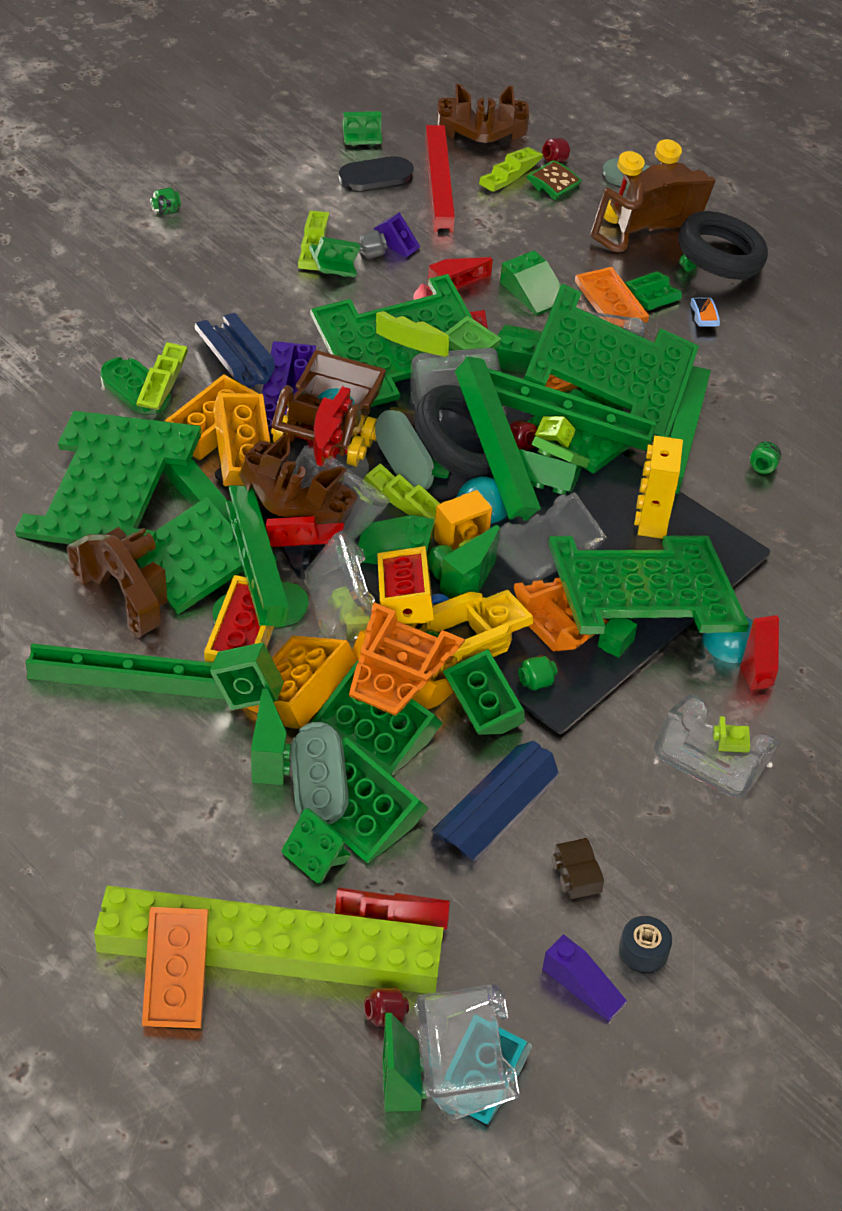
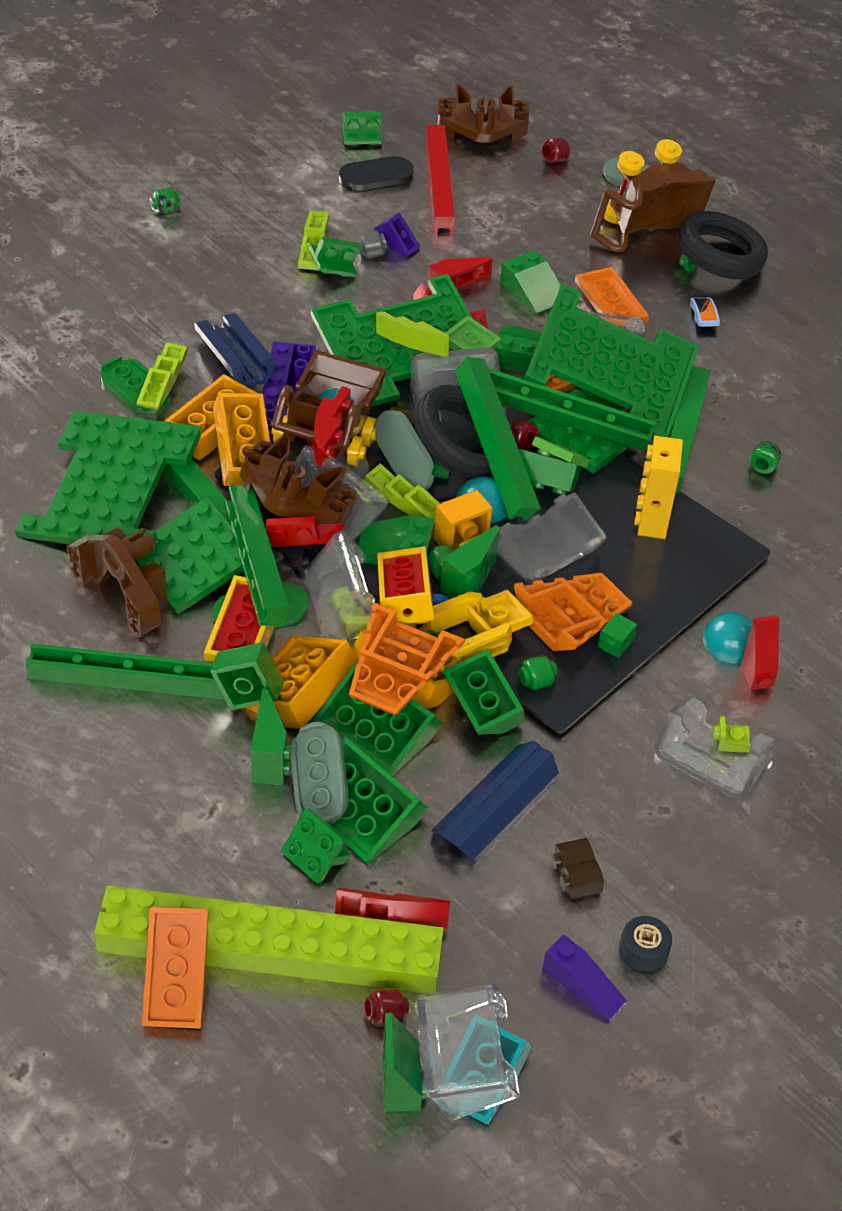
lime slope [479,147,543,192] -> none
slope [526,160,582,201] -> none
lime bracket [535,417,575,447] -> none
green piece [548,536,749,635] -> none
green slope [624,271,682,311] -> none

